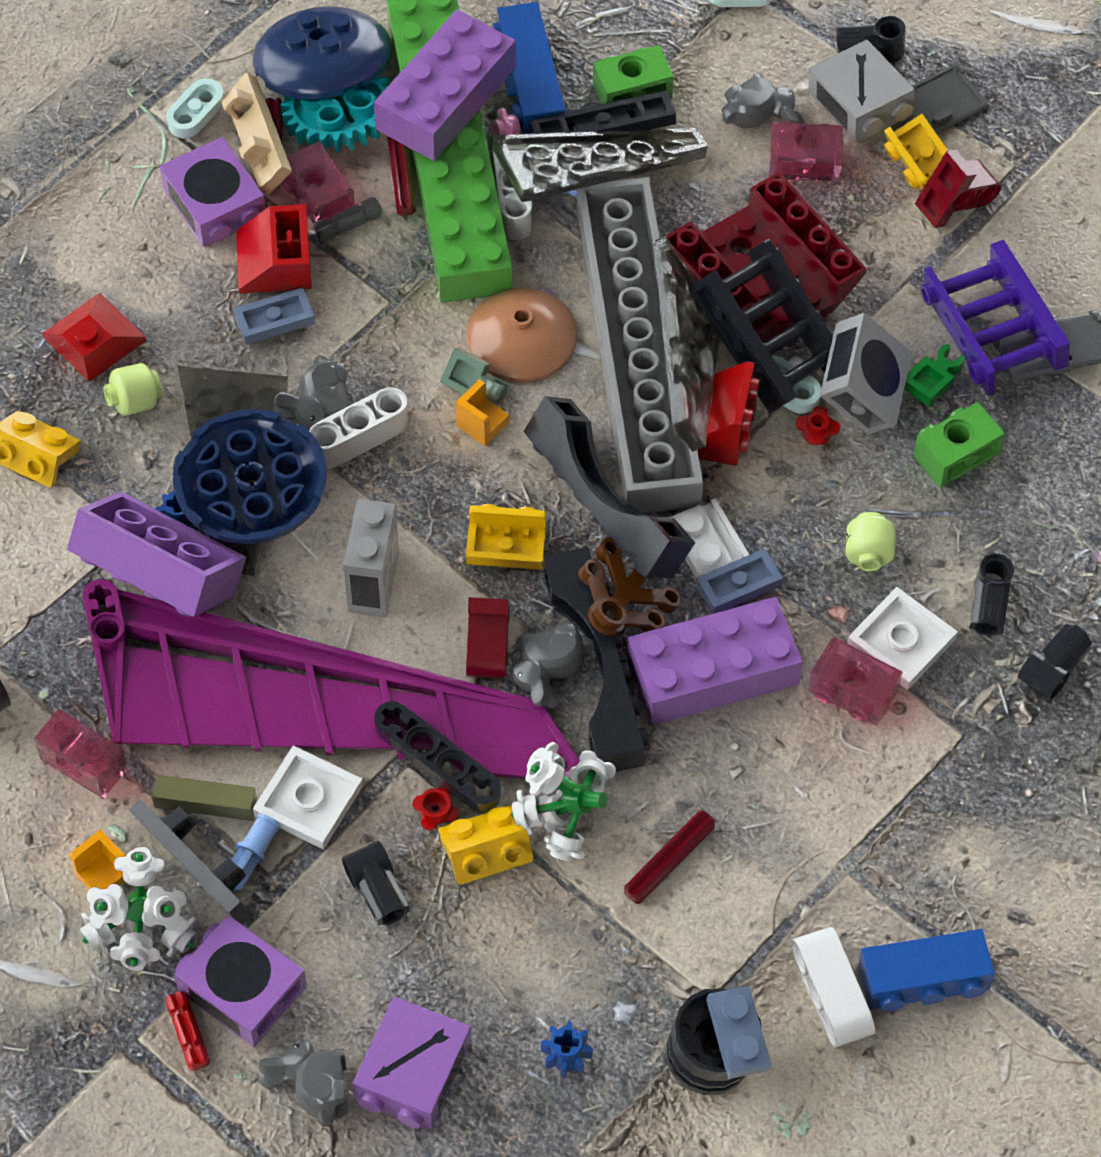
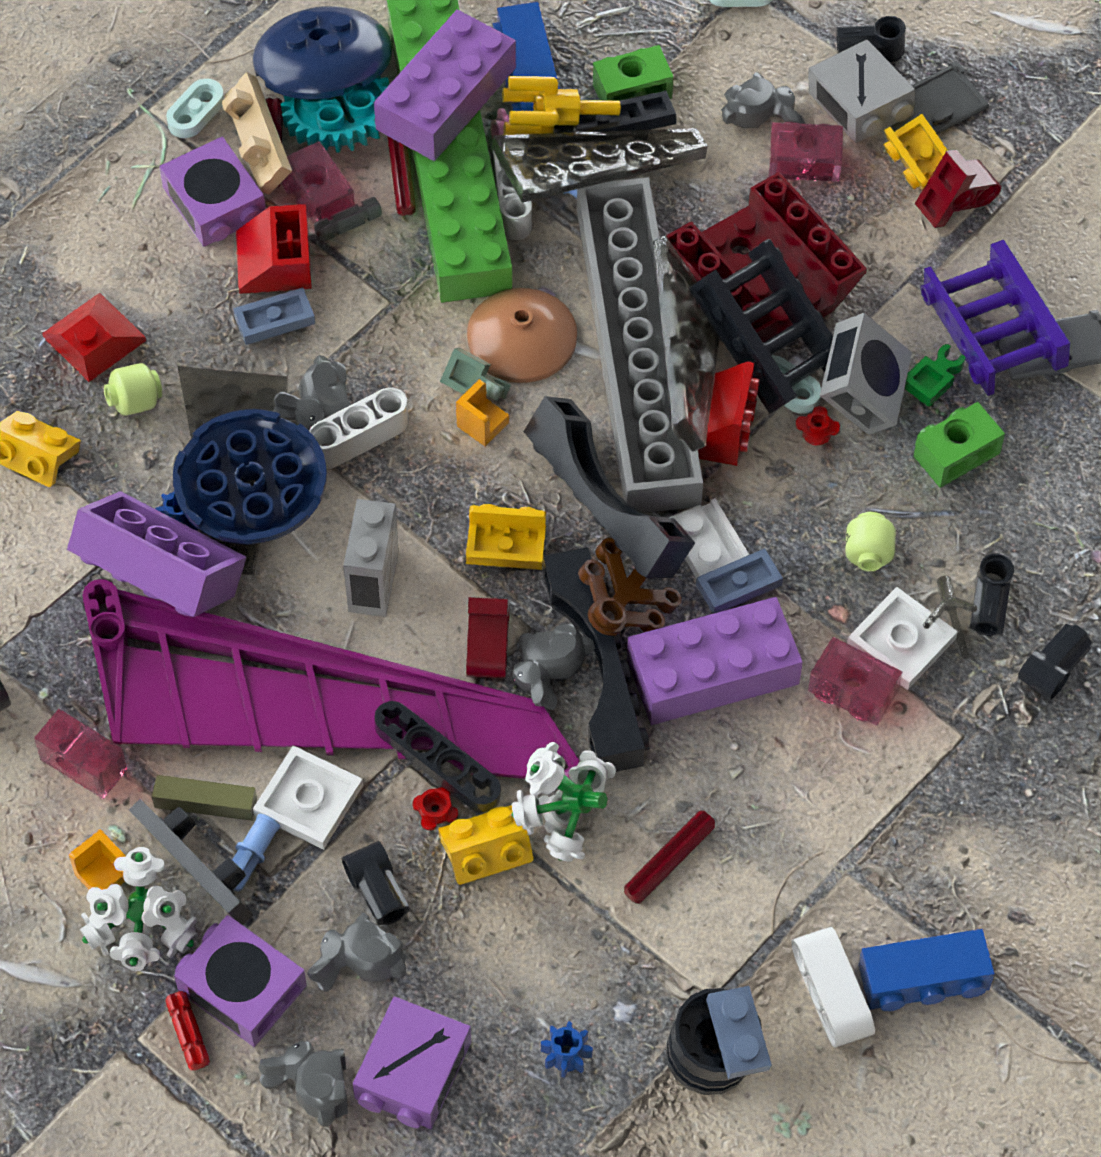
none -> dark grey animal [307,912,407,992]
none -> yellow plant [502,76,621,137]
none -> clear smoke plant [923,575,978,659]

